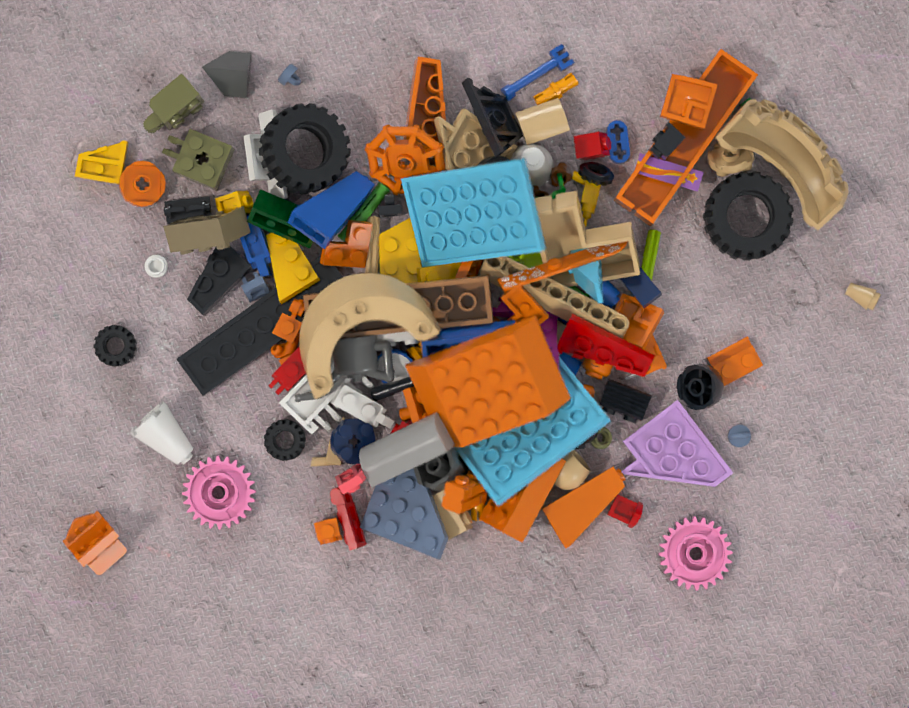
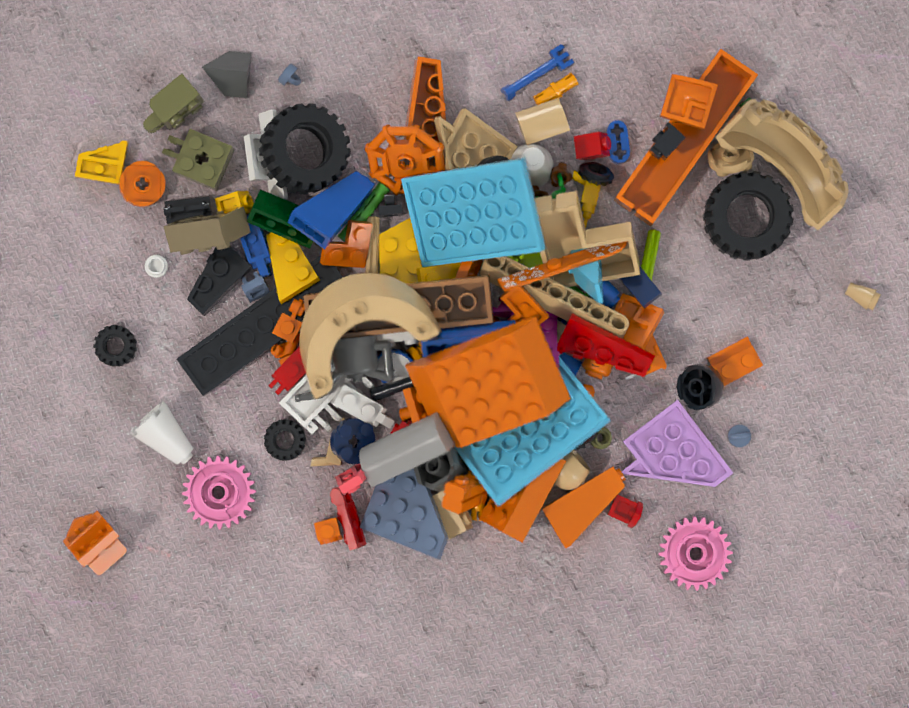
black wing [462,78,523,158] -> none
black brick [598,379,652,424] -> none
medium lavender sticker [635,153,704,192] -> none

